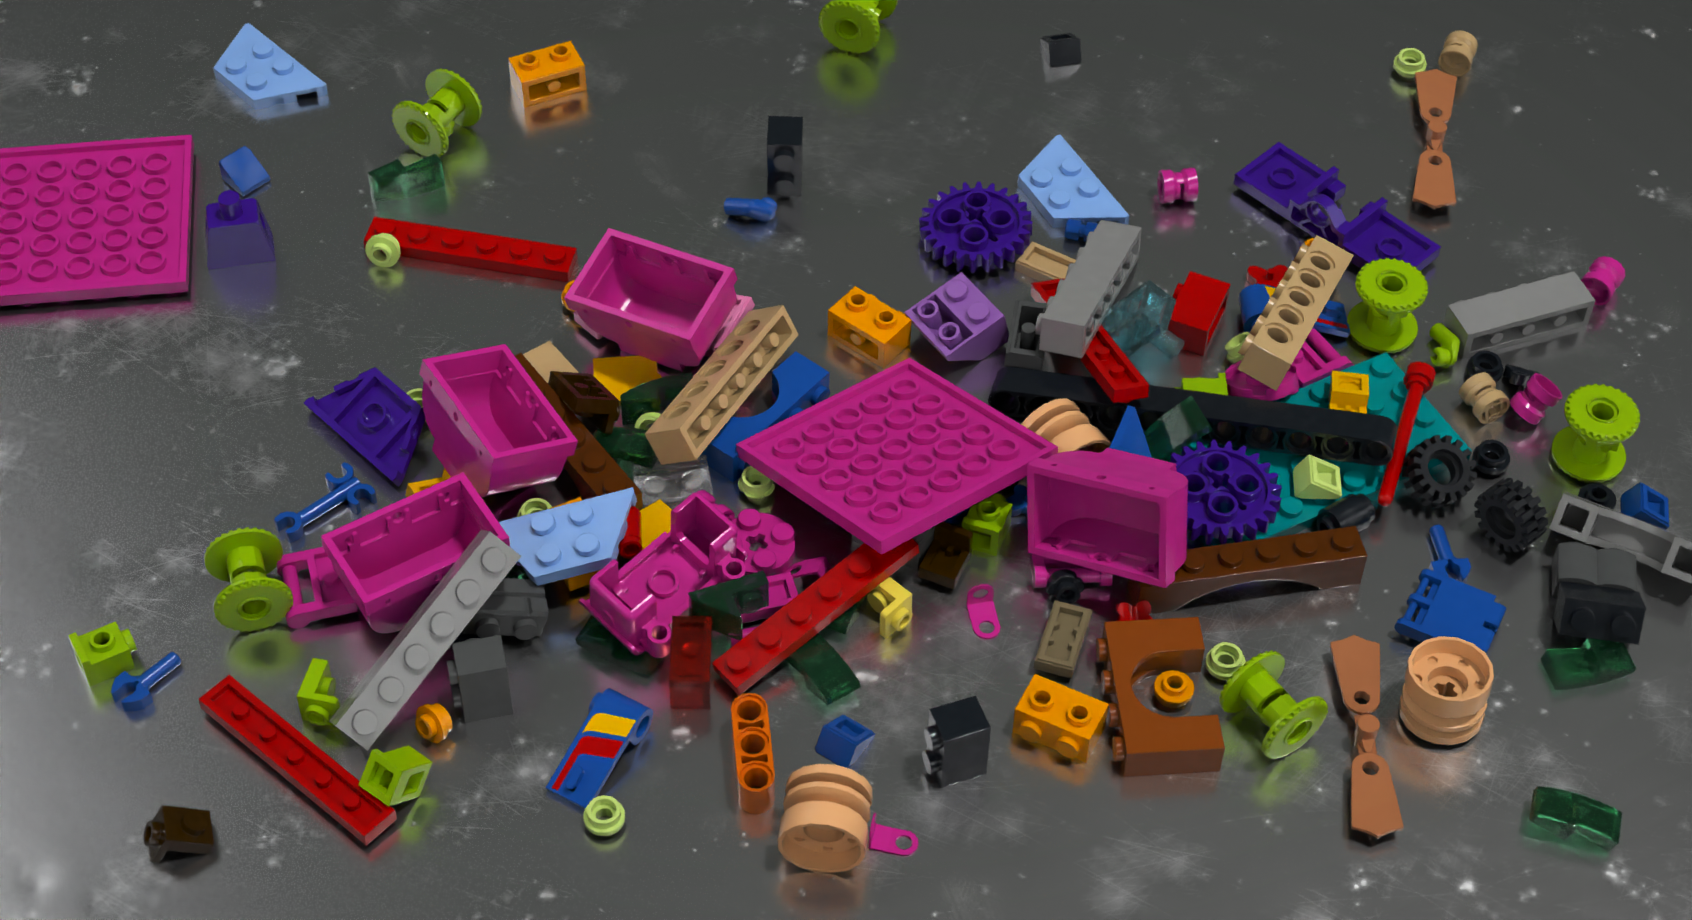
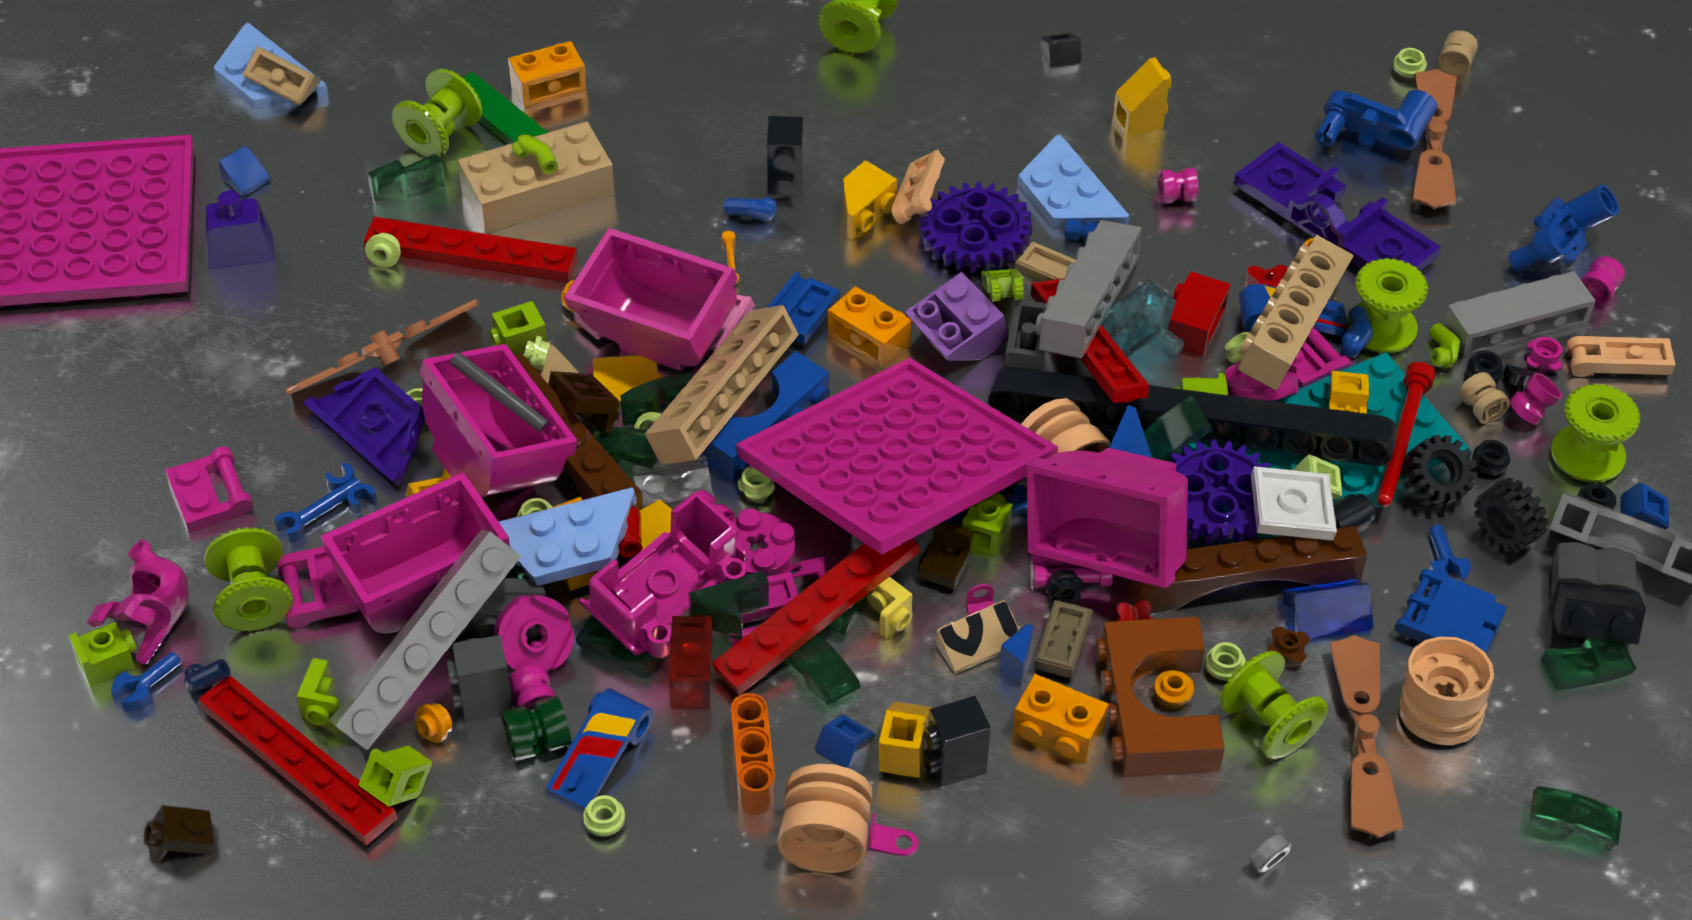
none -> dark pink piece [87,539,189,664]
none -> dark pink plate [165,447,254,533]
none -> dark blue arm [184,659,230,693]
none -> tan slope [242,46,321,106]
none -> nougat piece [286,299,479,395]
none -> dark grey bar [450,352,549,433]
none -> tan brick [458,121,615,234]
none -> green tile [463,71,549,144]
none -> lime brick [489,300,547,355]
none -> dark pink plate [493,594,574,671]
none -> dark green wheel [501,695,572,762]
none -> dark pink wheel [509,664,556,709]
none -> lime arm [512,134,558,174]
none -> yellowish green plate [524,335,550,371]
none -> light orange hinge [722,231,740,285]
none -> blue plate [766,272,840,345]
none -> yellow slope [843,160,897,241]
none -> yellow slope [879,702,934,778]
none -> light nougat plate [891,149,945,225]
none -> slope [936,600,1019,674]
none -> lime hinge [981,269,1023,302]
none -> blue slope [1000,624,1033,685]
none -> yellow slope [1113,57,1172,138]
none -> light grey tile [1249,833,1291,872]
none -> white plate [1251,466,1337,540]
none -> reddish brown plate [1267,626,1310,666]
none -> clear blue panel [1282,579,1374,640]
none -> blue piece [1314,90,1438,150]
none -> blue arm [1340,306,1373,358]
none -> blue piece [1508,184,1619,272]
none -> dark pink plate [1526,337,1563,372]
none -> light nougat plate [1566,336,1676,377]

